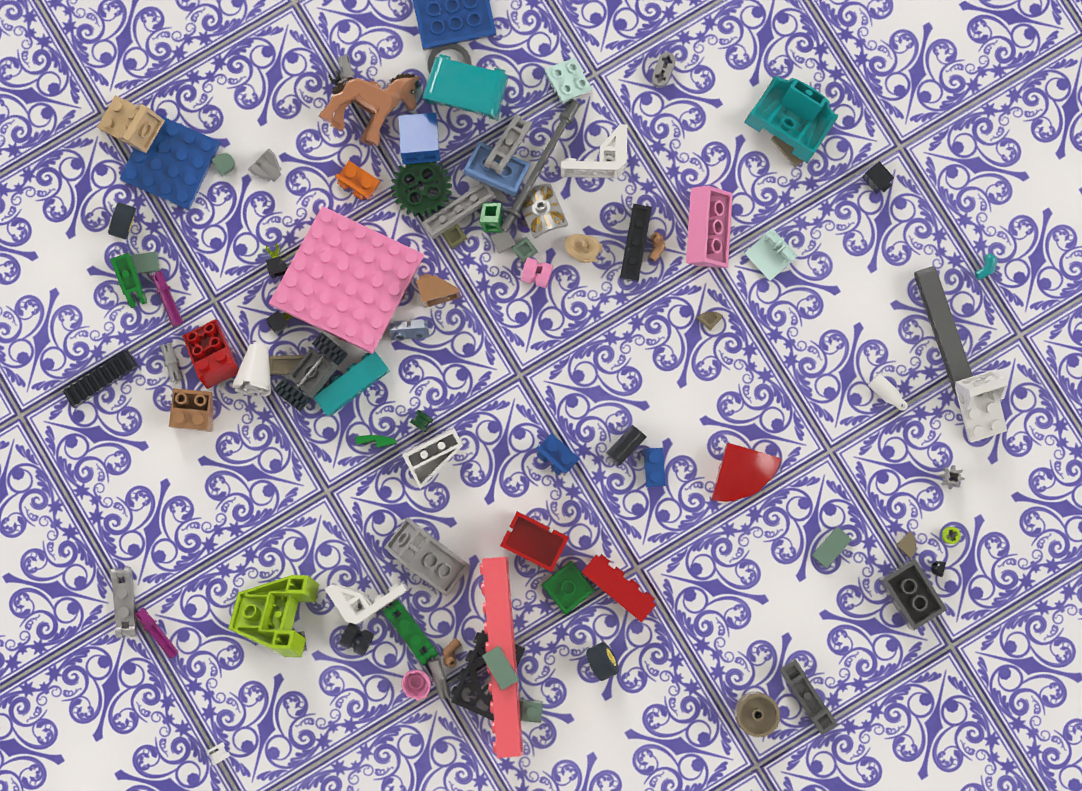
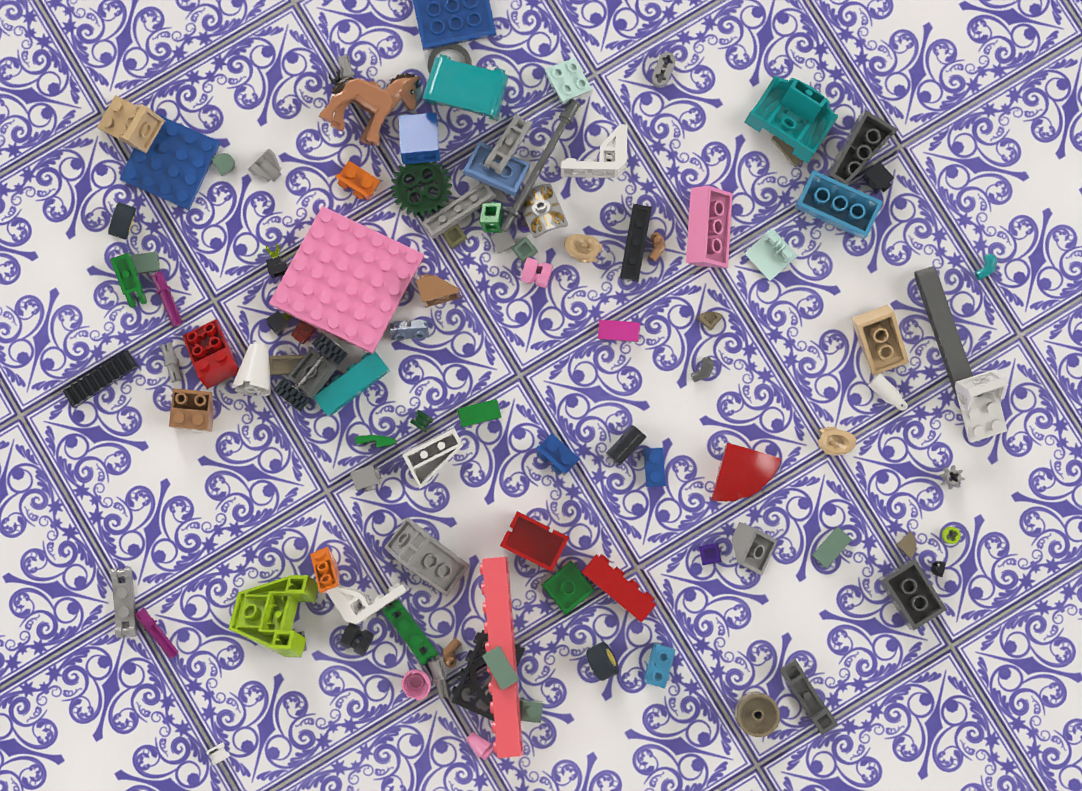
none -> clear red piece [291,320,318,344]
none -> orange slope [310,547,340,594]
none -> light grey brick [350,465,382,492]
none -> green slope [457,399,501,428]
none -> bright pink cone [466,732,493,761]
none -> dark pink slope [598,320,640,342]
none -> dark azure window [643,642,676,689]
none -> dark grey arm [691,357,714,382]
none -> dark purple tile [698,543,722,565]
none -> light grey slope [731,522,778,575]
none -> dark azure slope [795,170,883,240]
none -> tan hat [818,427,856,456]
none -> dark grey wedge [826,110,899,185]
none -> tan slope [851,305,909,376]

